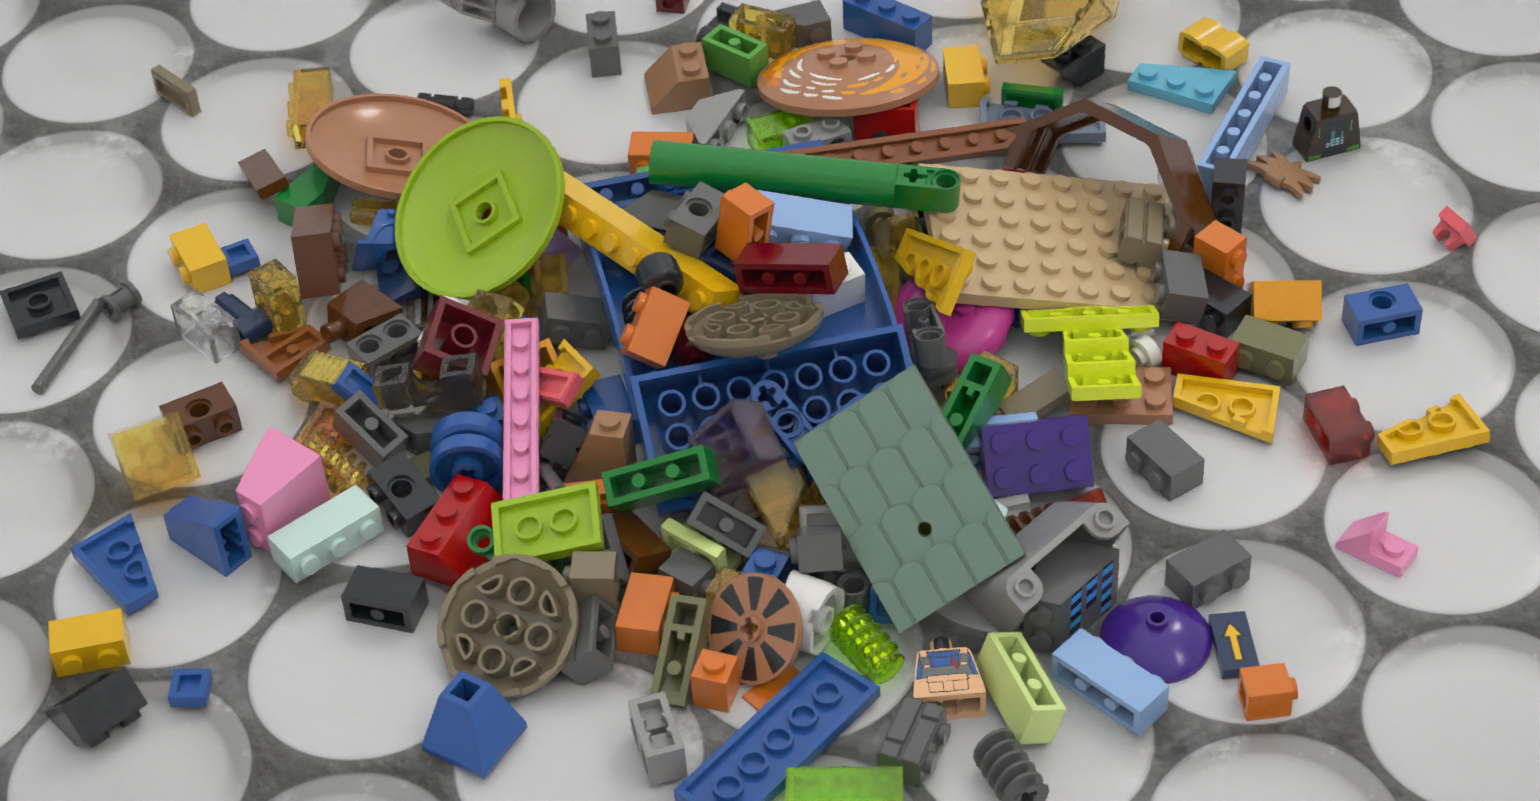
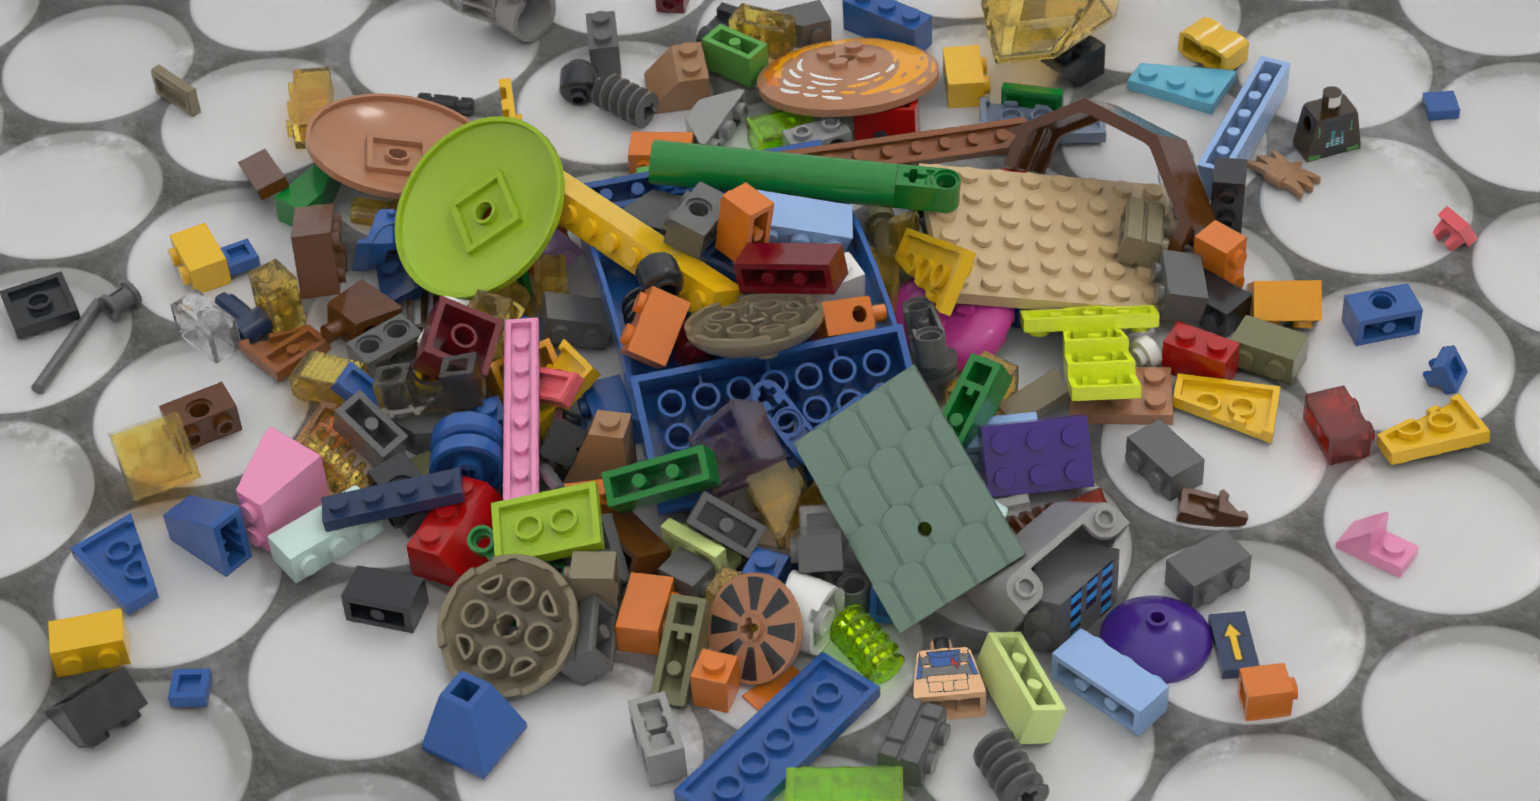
none -> dark blue plate [322,467,465,532]
none -> black head [559,59,599,106]
none -> dark grey piece [591,73,658,128]
none -> orange torso [805,296,887,342]
none -> reddish brown slope [1176,486,1248,527]
none -> blue tile [1422,90,1460,120]
none -> blue tile [1422,345,1468,394]

